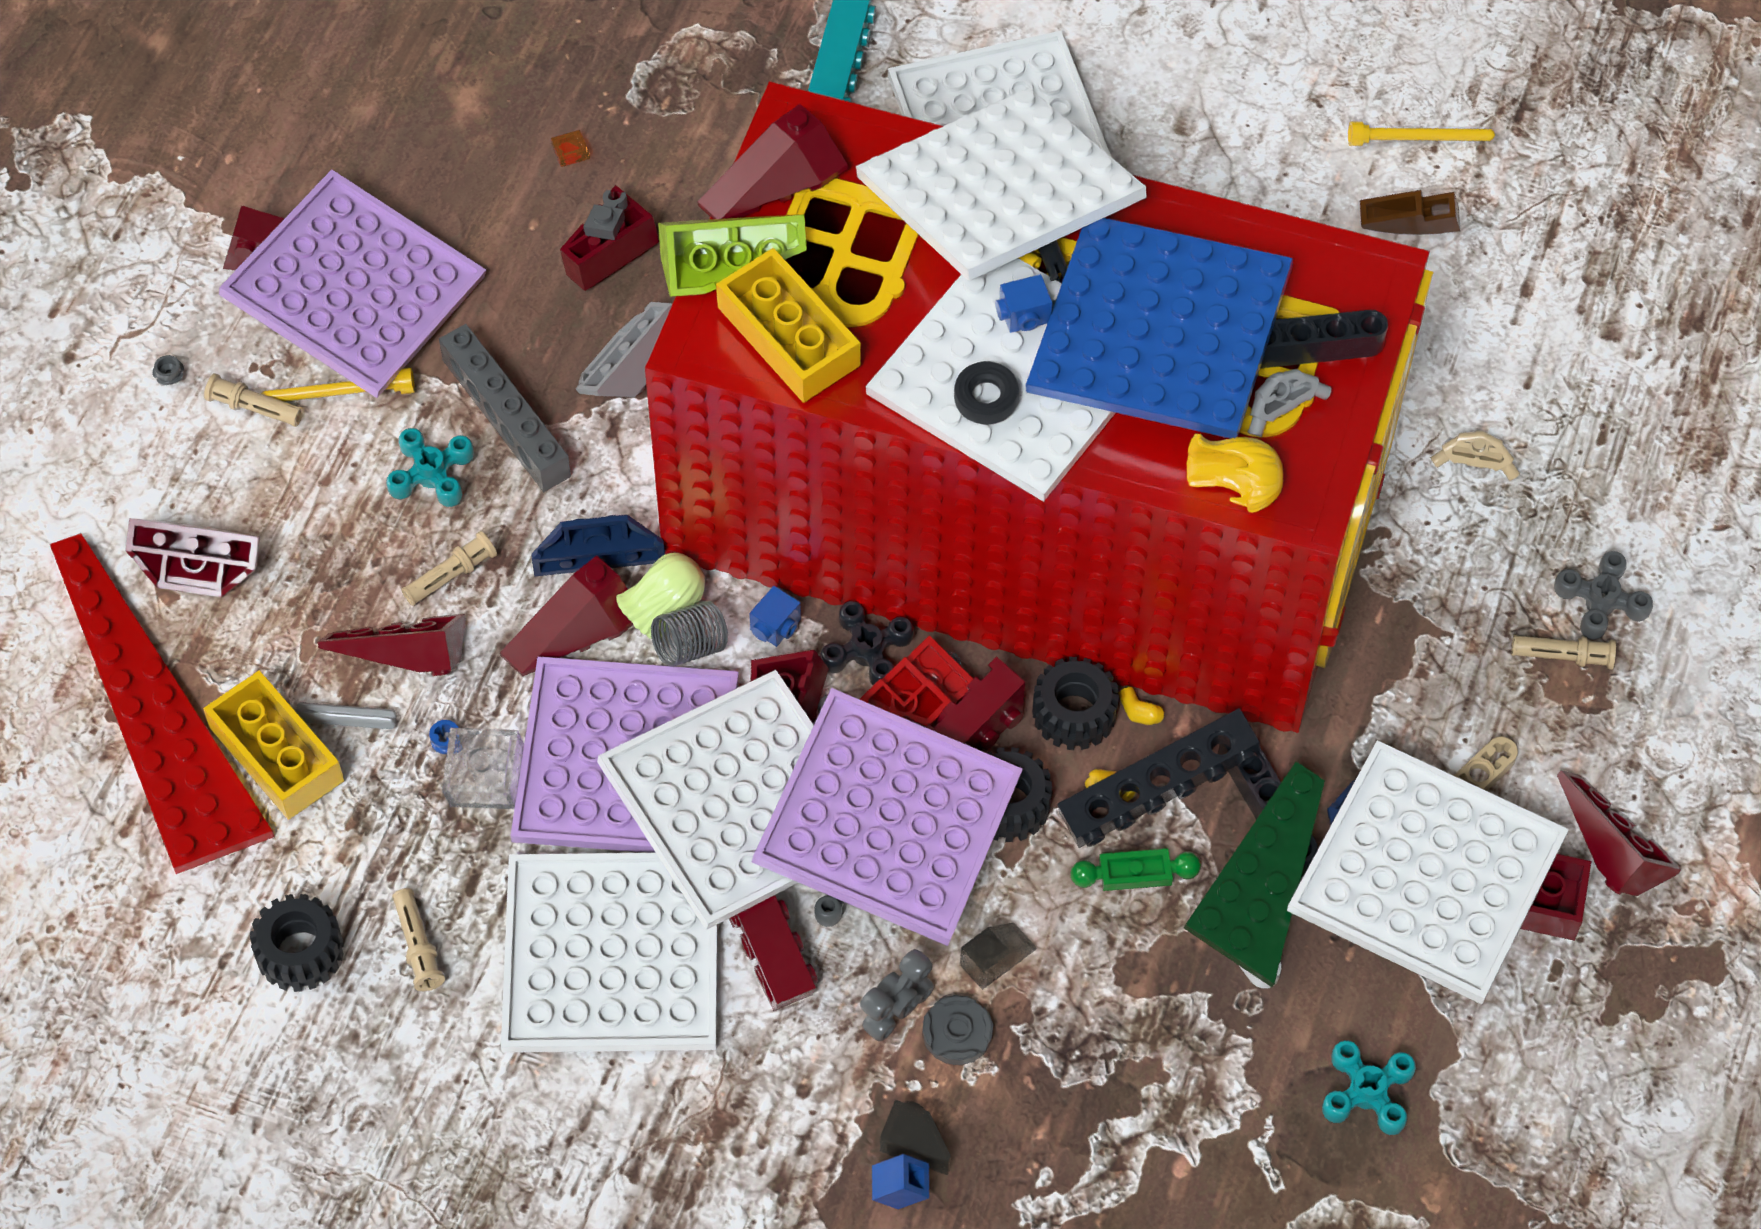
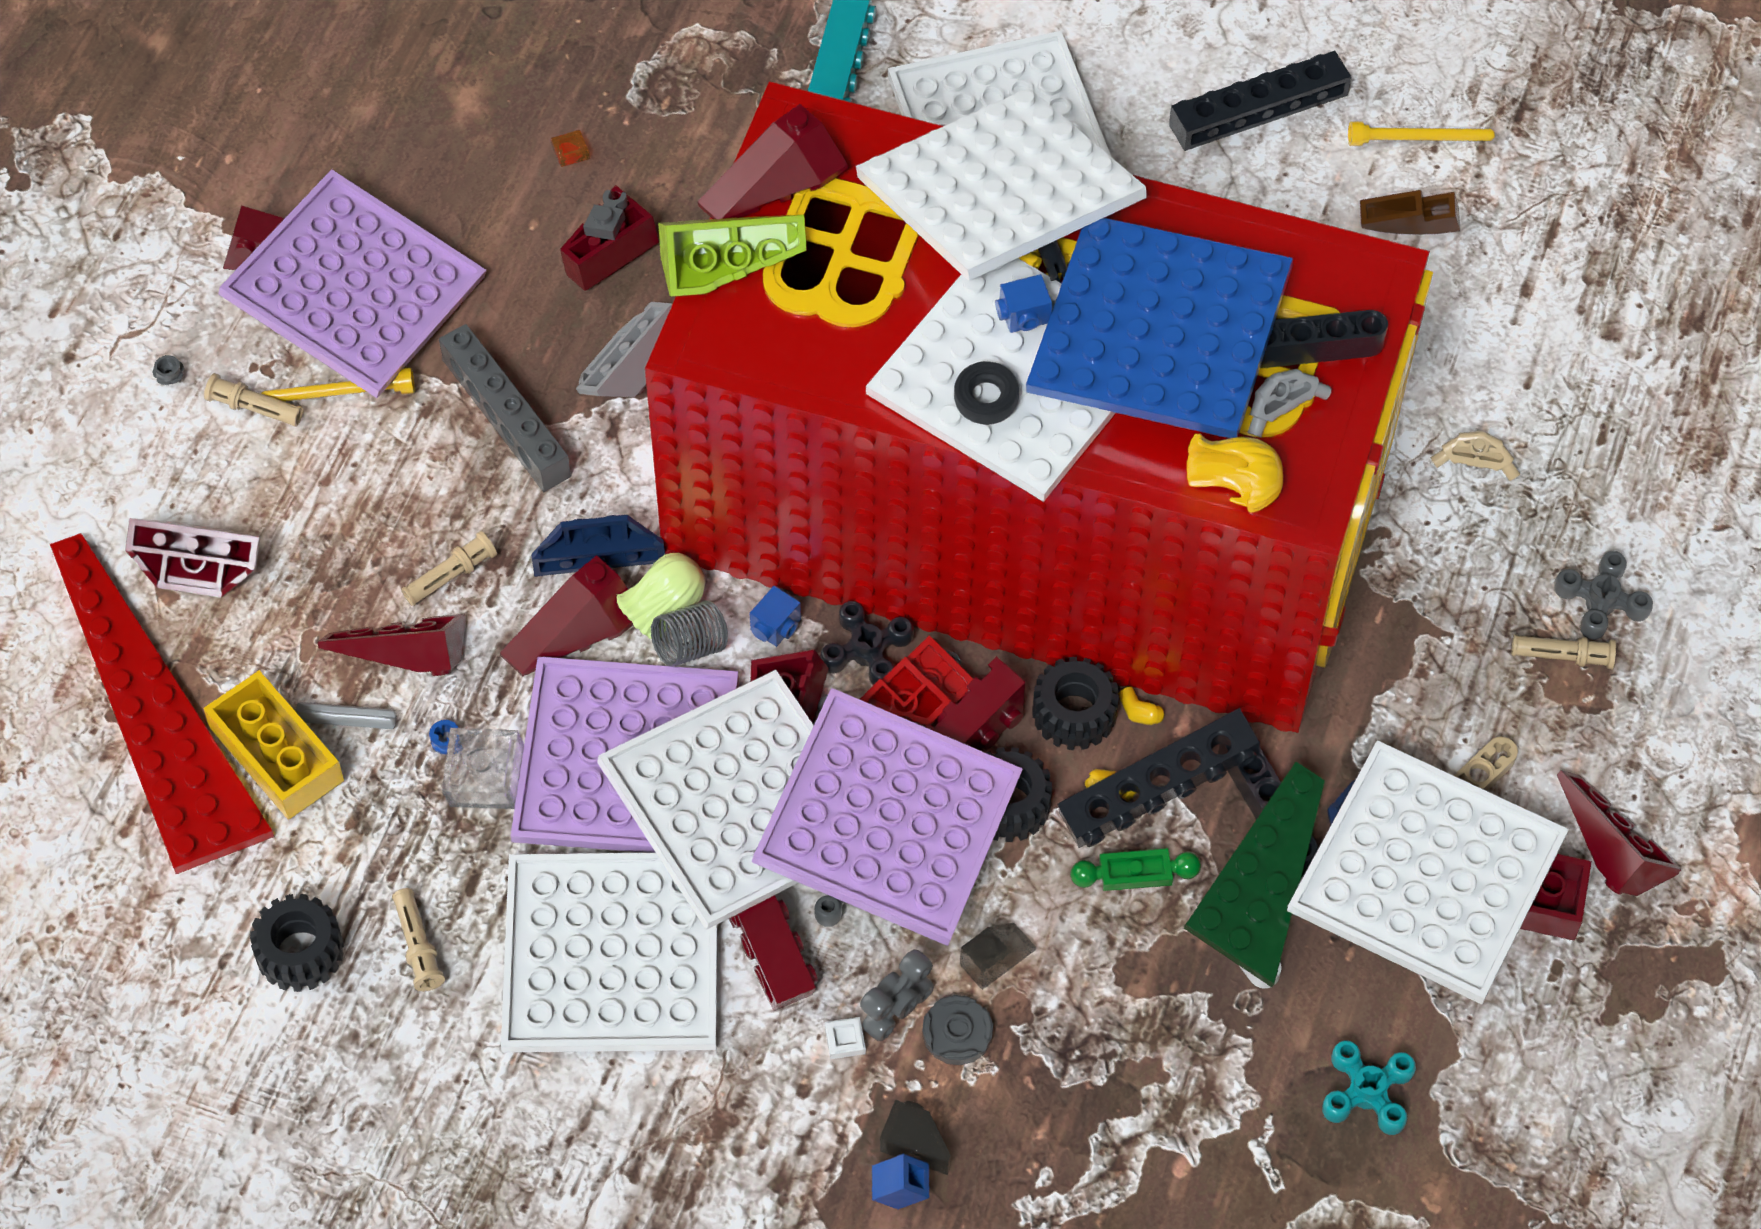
teal gear [386,428,474,507] -> none
yellow brick [716,248,860,403] -> none
none -> white tile [825,1017,866,1060]
none -> black brick [1169,51,1351,151]

